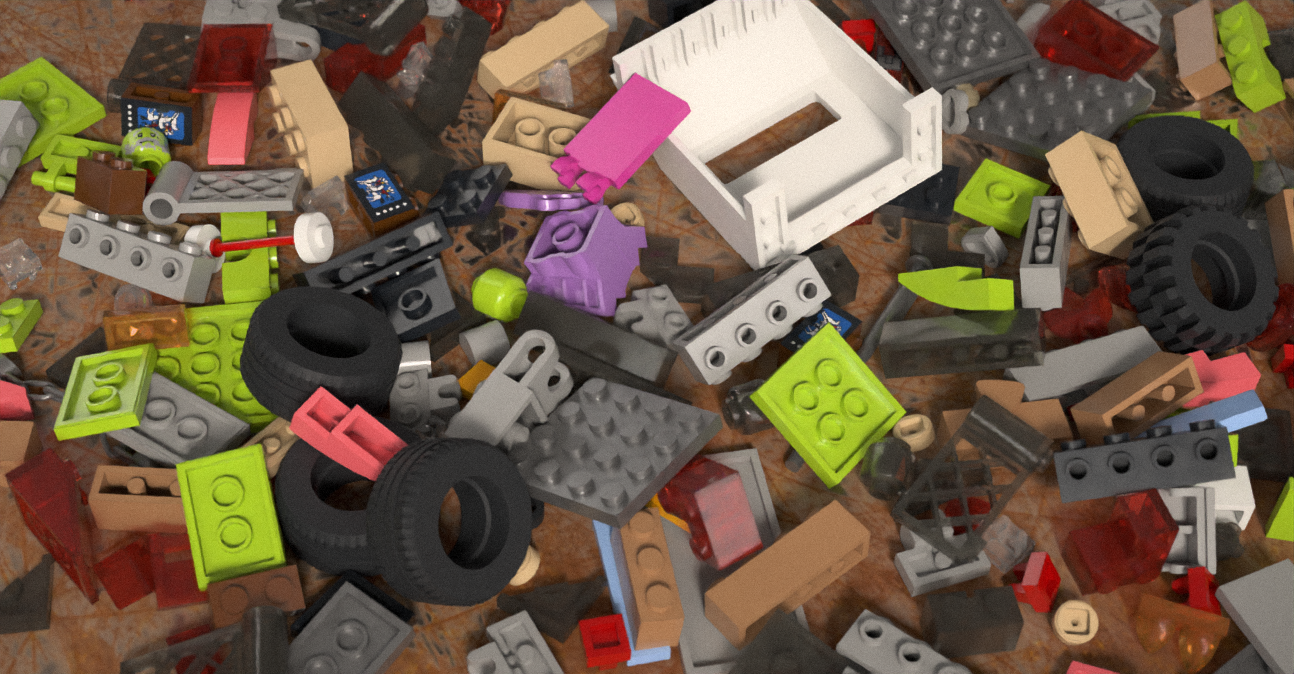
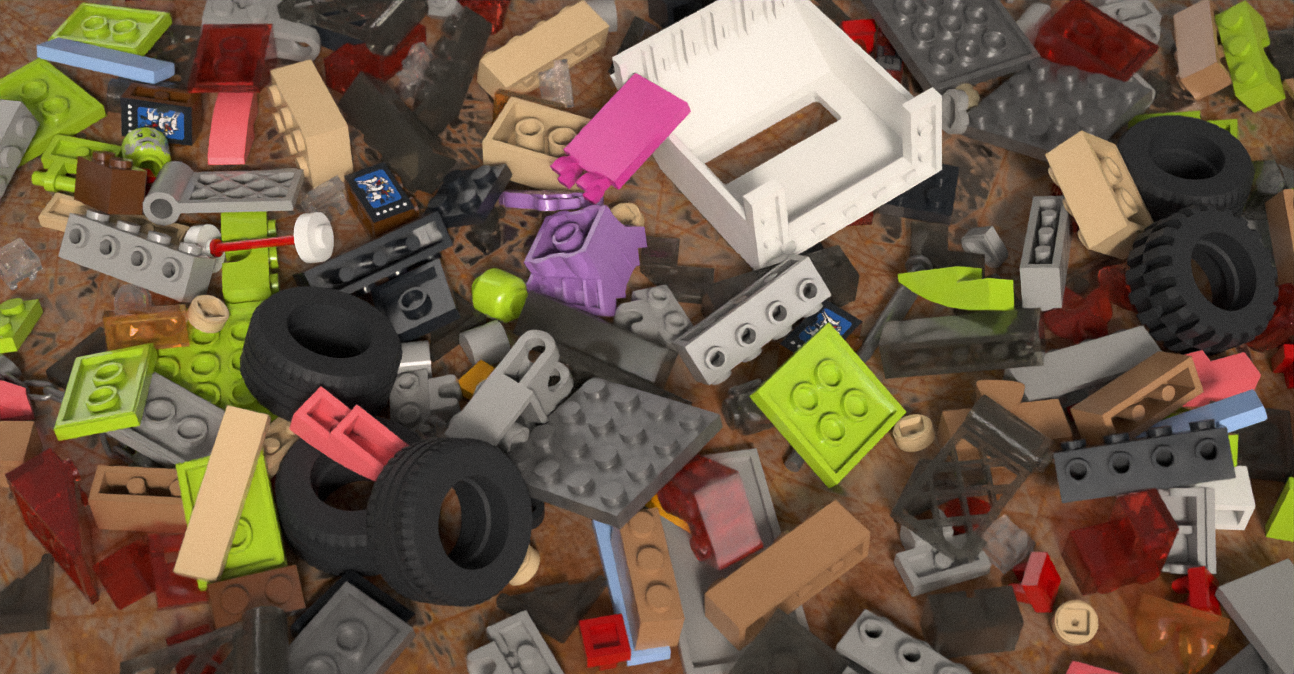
clear smoke head [859,437,918,501] -> none
lime plate [953,158,1051,239] -> none
clear smoke plate [1215,522,1244,561] -> none
none -> light blue tile [37,37,175,84]
none -> lime tile [48,2,172,56]
none -> tan tile [173,405,271,583]
none -> tan tile [187,295,229,333]

